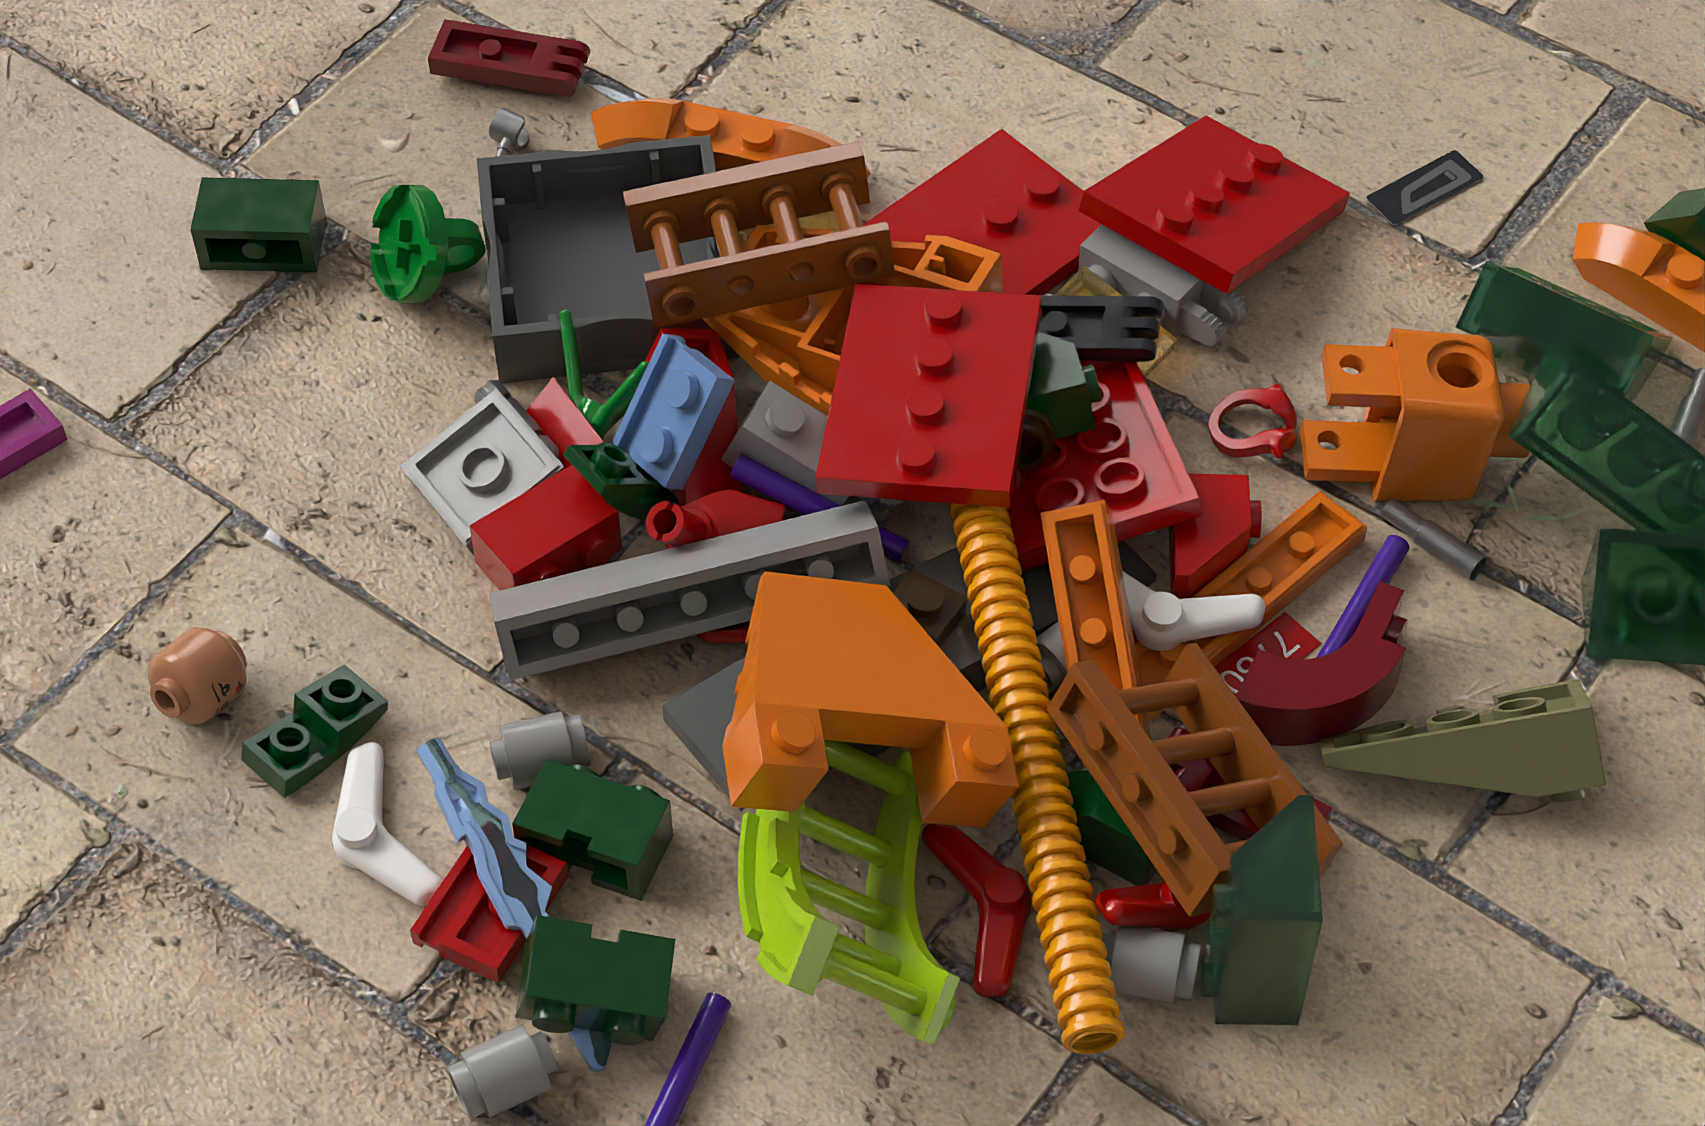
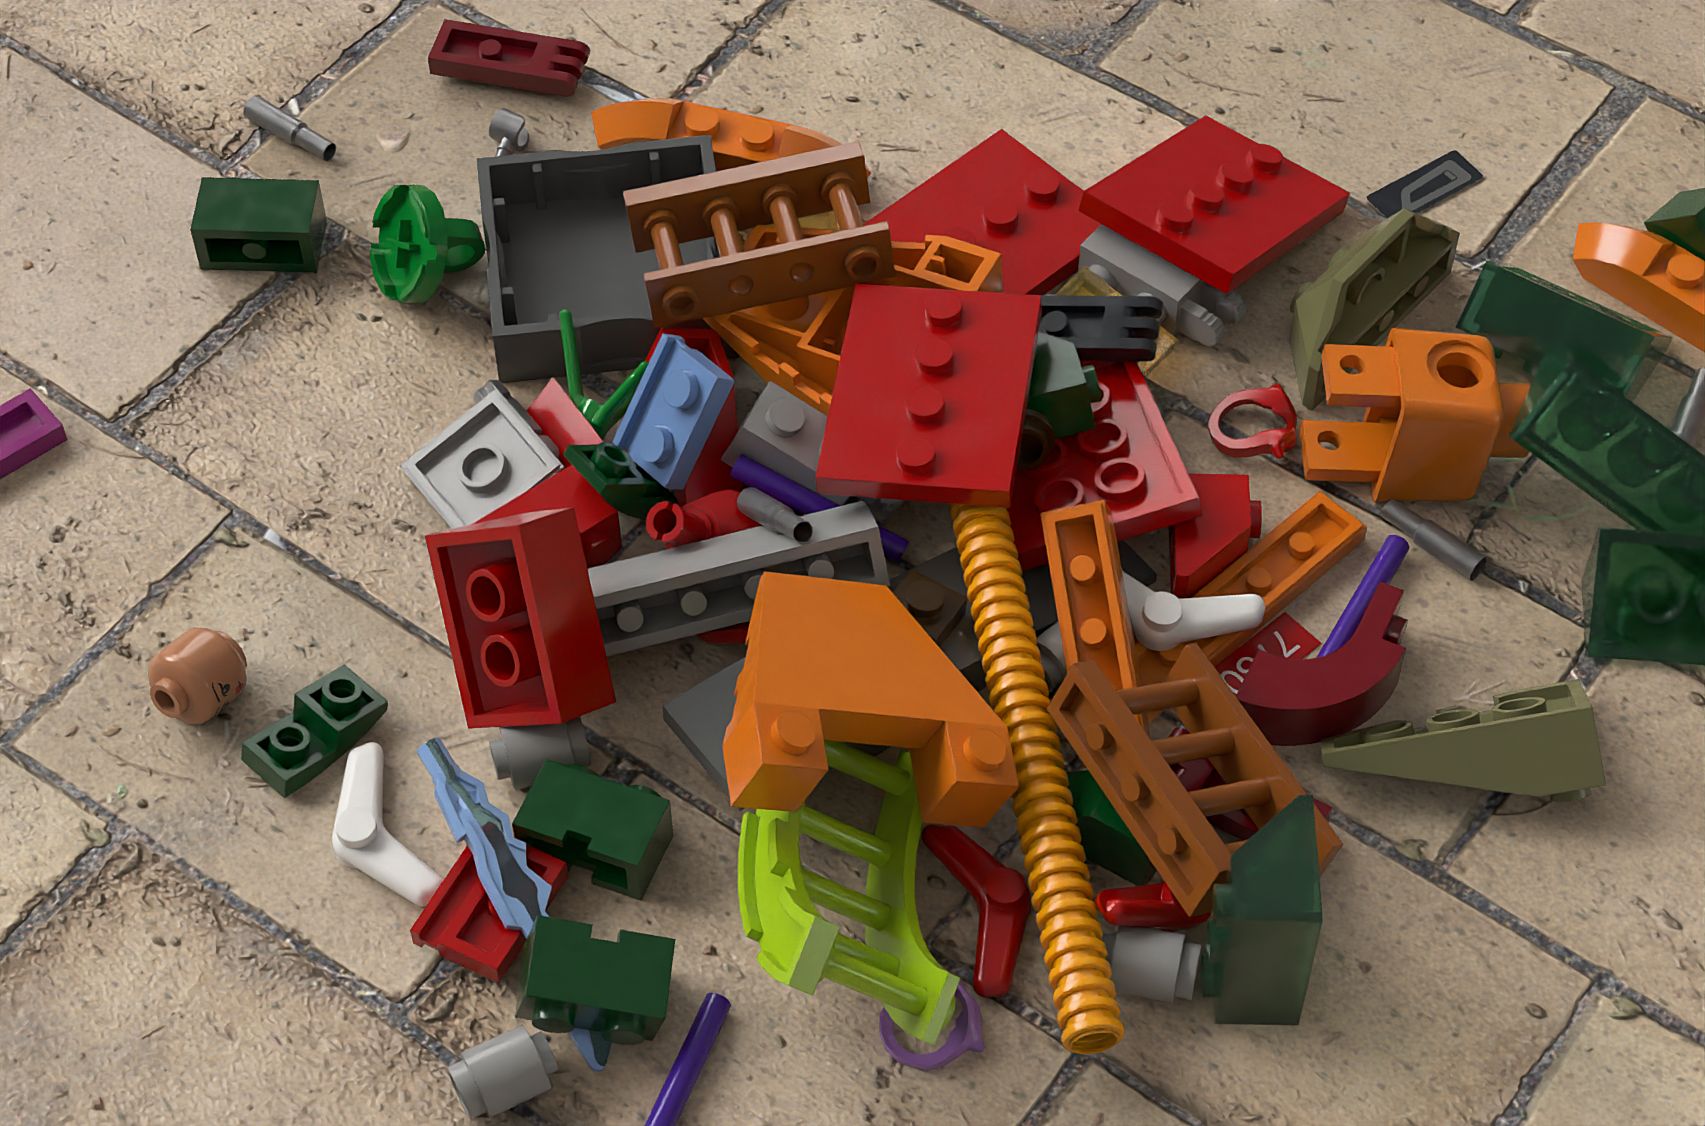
none -> flat silver pin [243,95,336,161]
none -> red slope [425,507,616,729]
none -> flat silver pin [737,487,813,543]
none -> medium lavender piece [879,980,985,1071]
none -> olive wedge [1289,208,1460,411]

